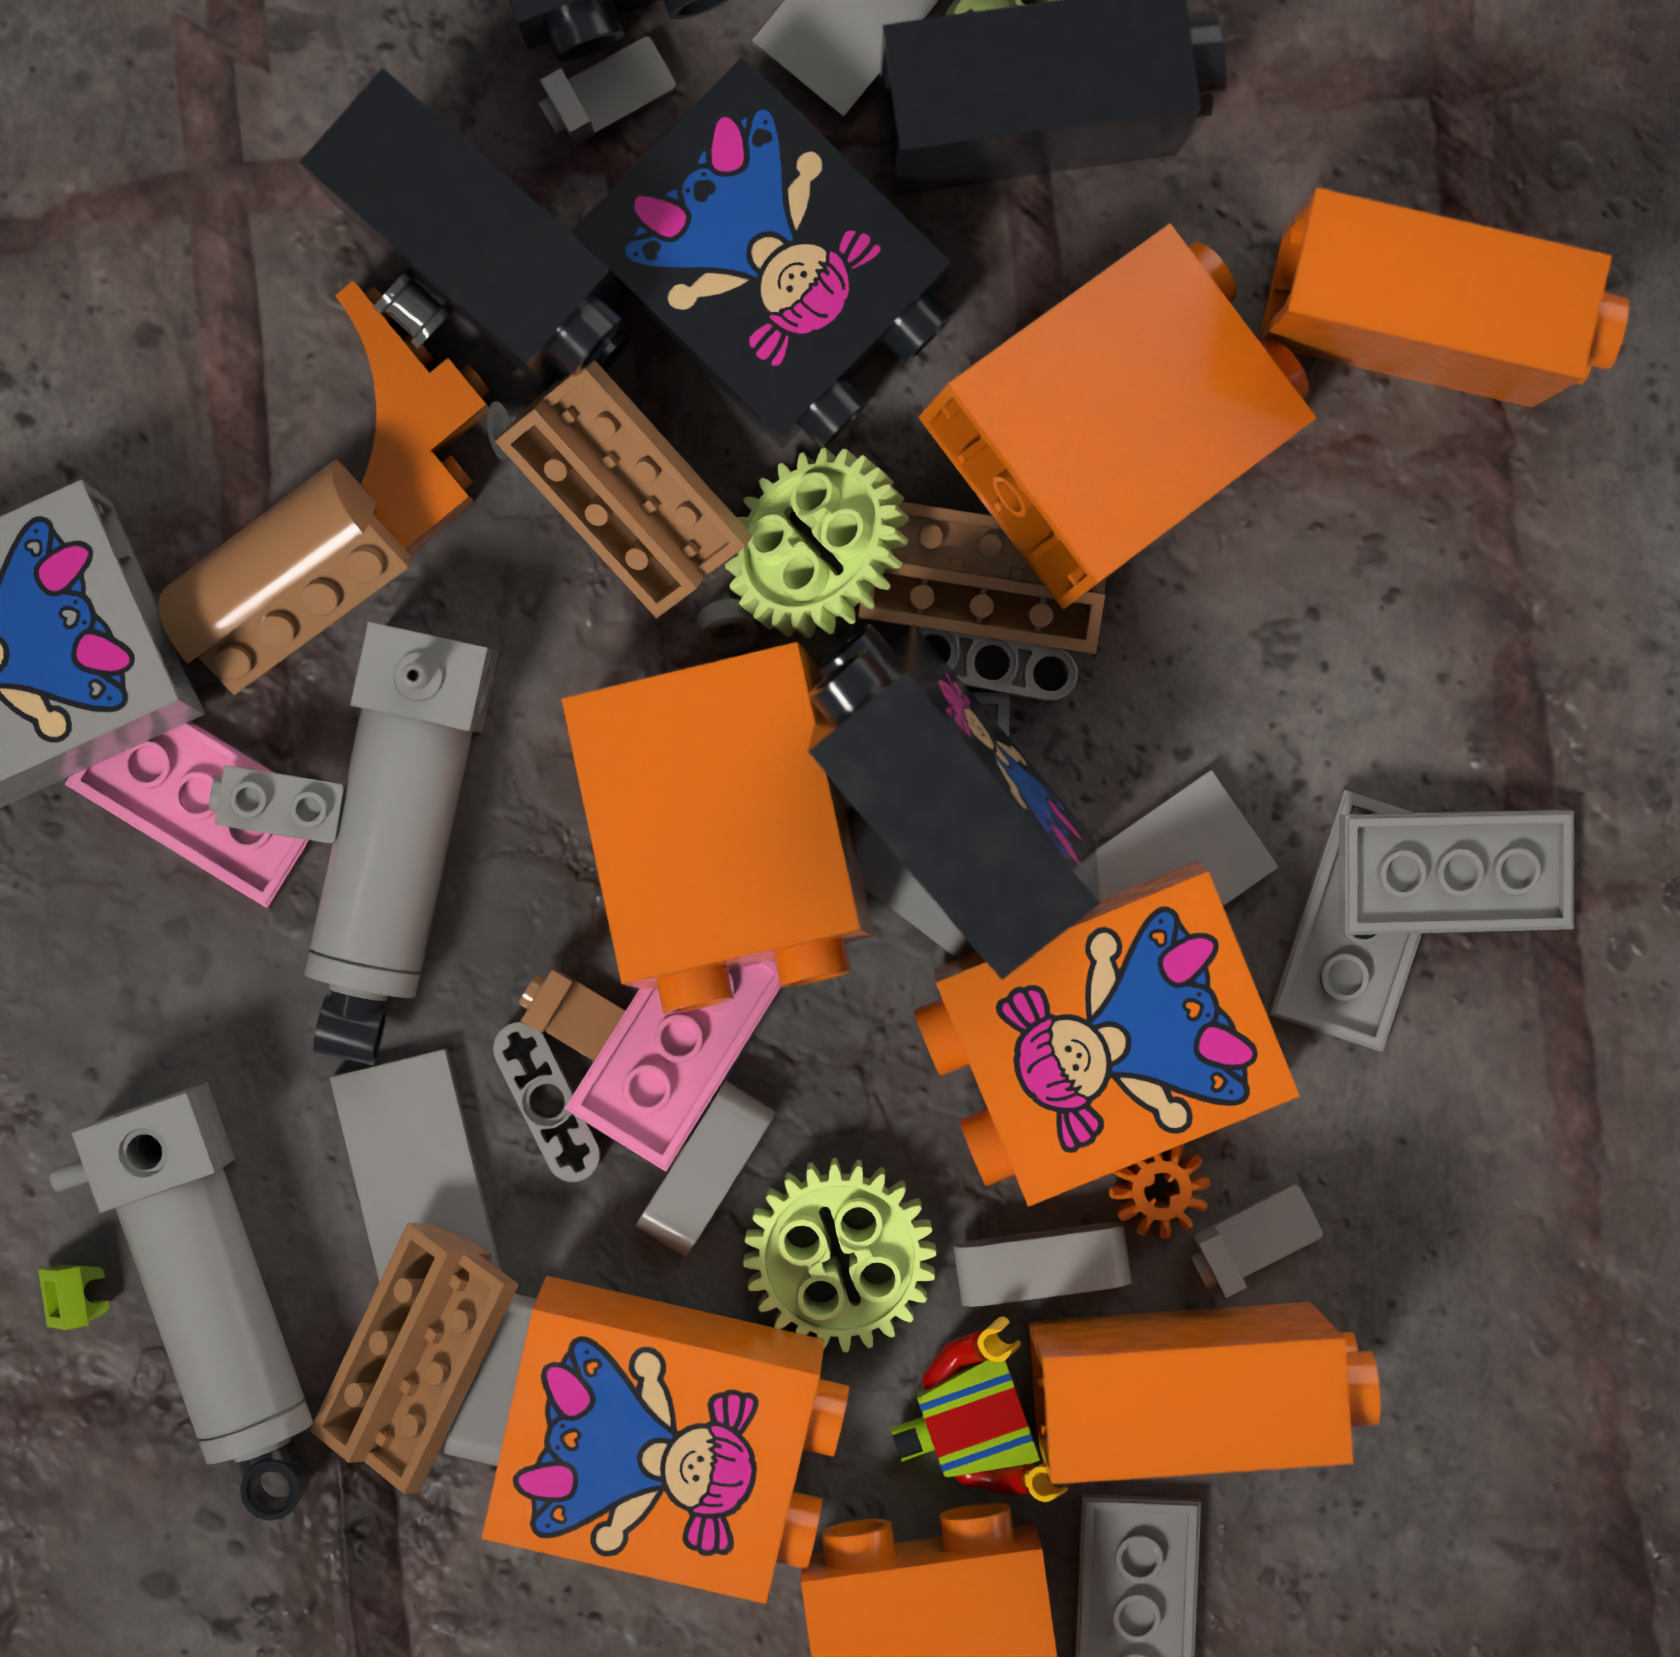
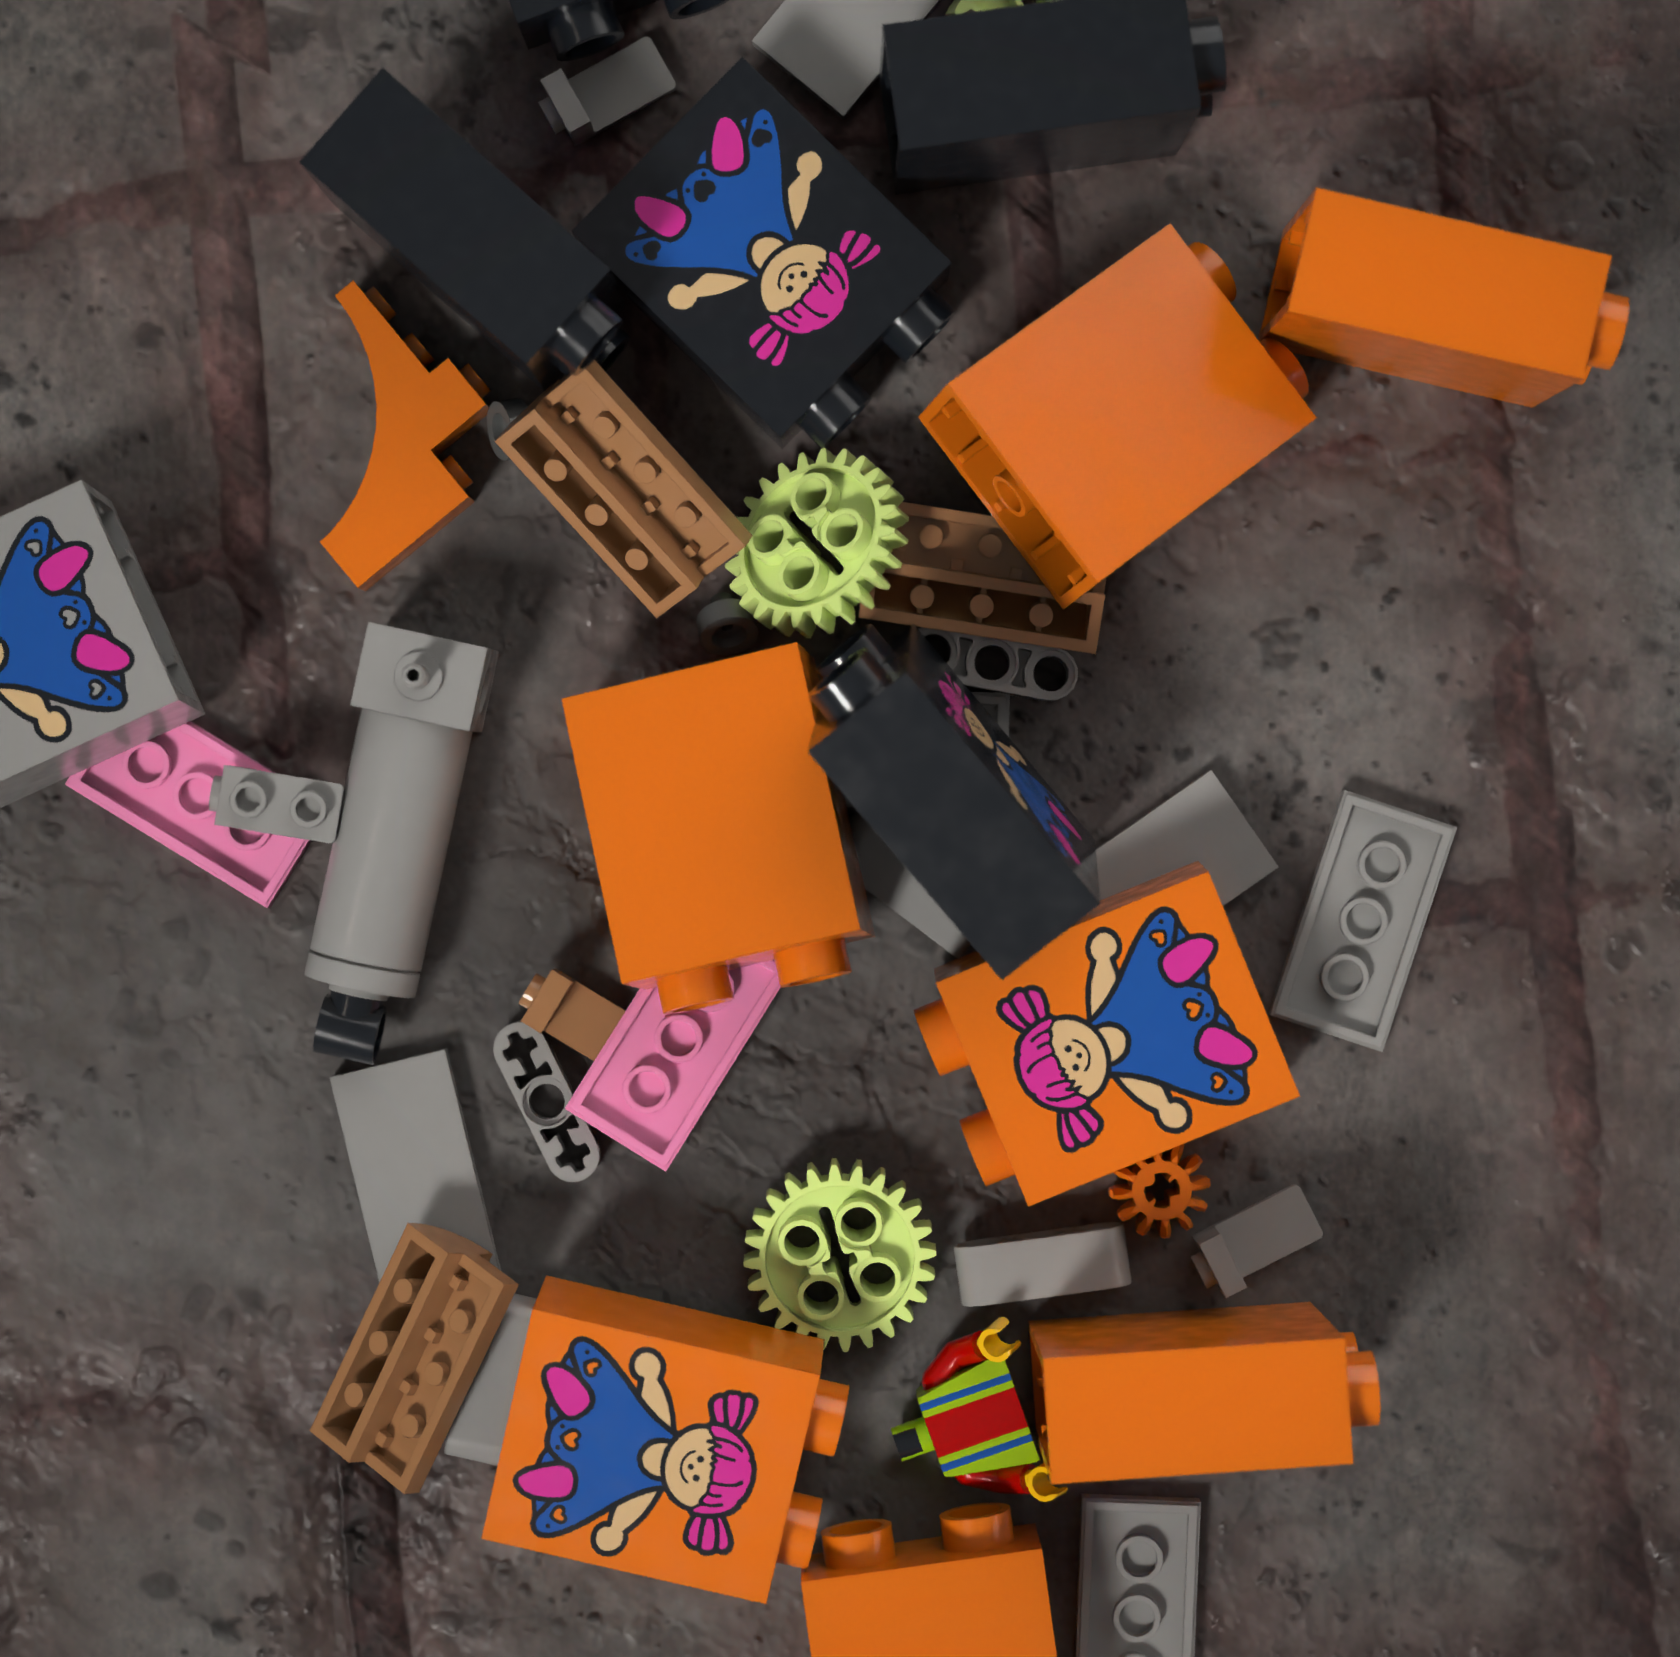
lime tile [38,1264,110,1330] -> none
light grey piece [49,1082,314,1521] -> none
medium nougat brick [158,458,413,695] -> none
dark grey bush [372,268,454,349] -> none
light grey beam [635,1081,776,1257] -> none
light grey tile [1339,810,1574,935] -> none

